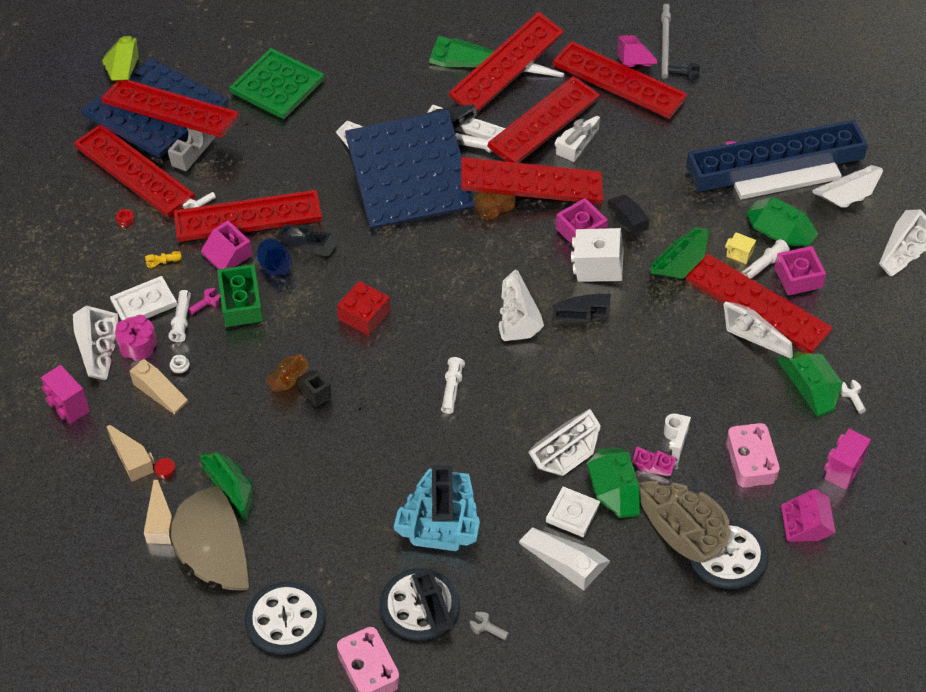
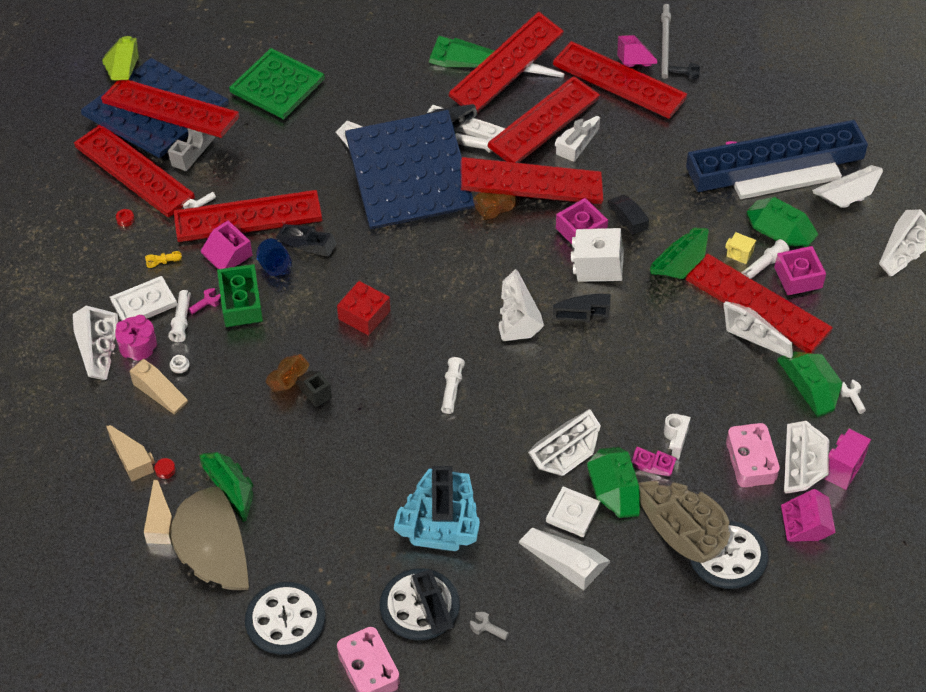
dark pink brick [41,365,90,424] -> none
none -> white wedge [784,421,829,493]

